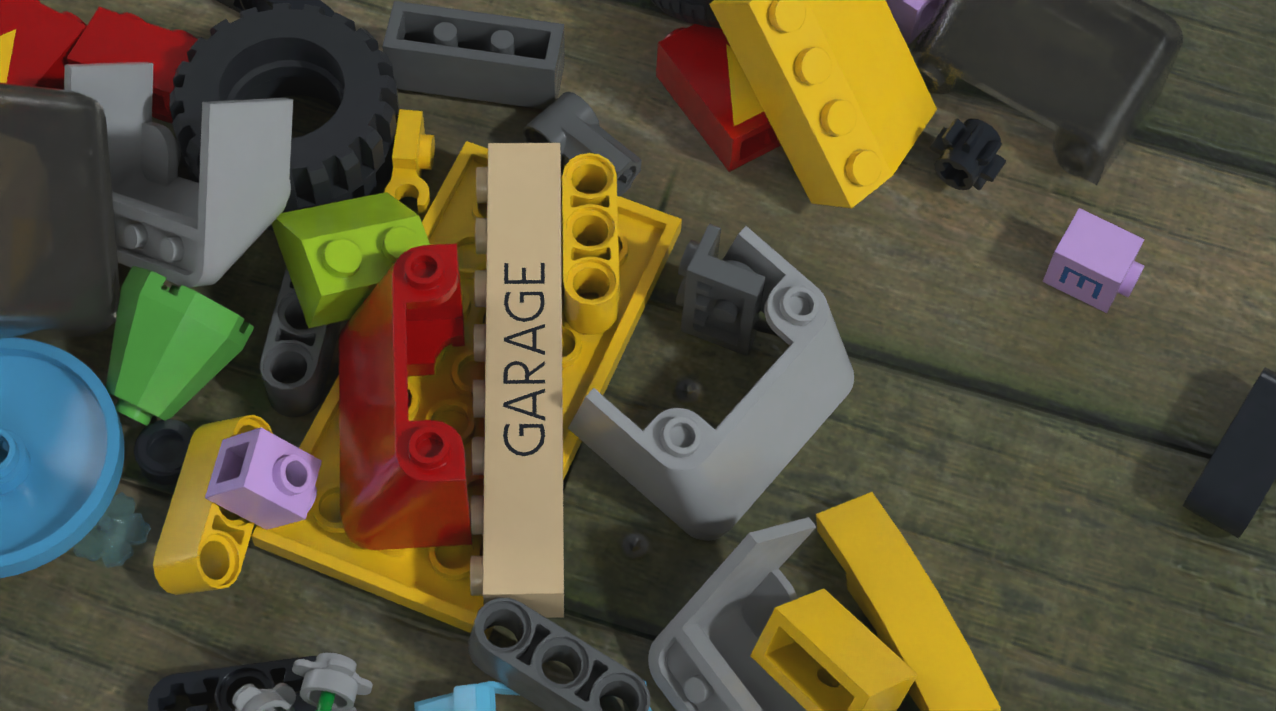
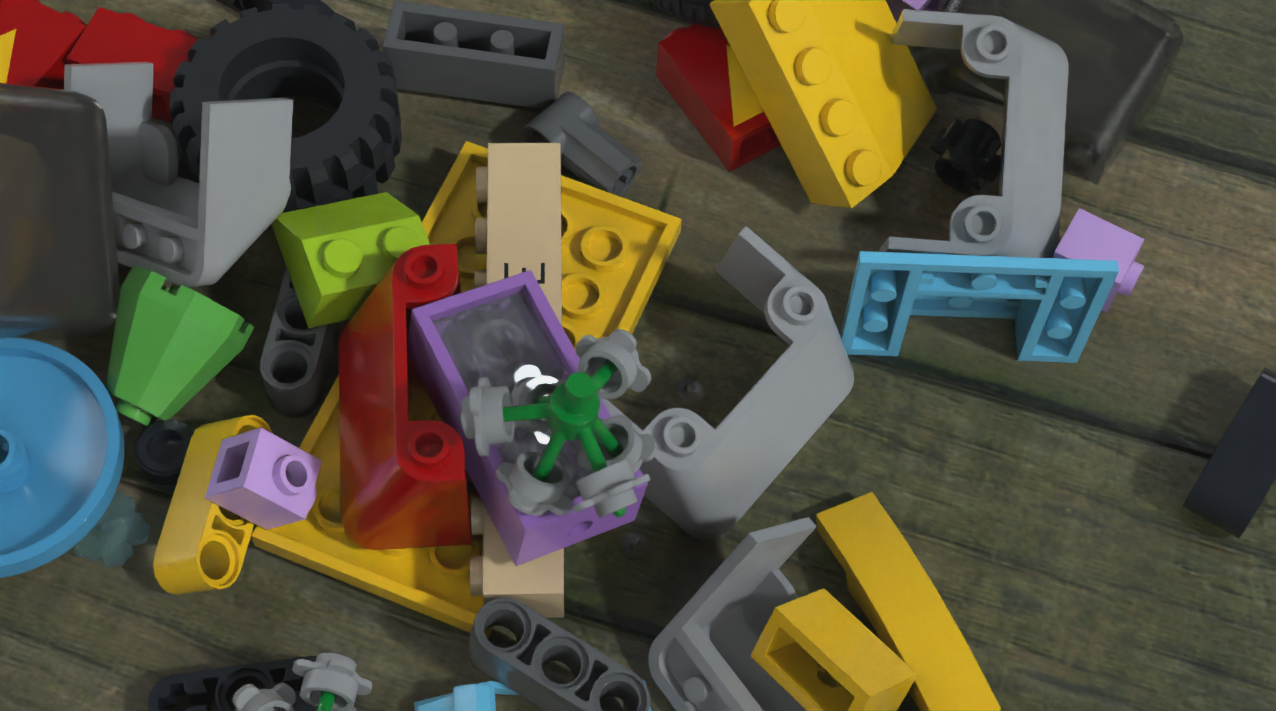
yellow plate [385,109,435,218] -> none
yellow beam [562,153,619,335] -> none
dark grey bracket [676,223,766,356] -> none
none -> brick [407,270,648,566]
none -> light grey plant [459,329,658,518]
none -> medium azure slope [840,251,1119,363]
none -> light grey windscreen [878,9,1069,258]

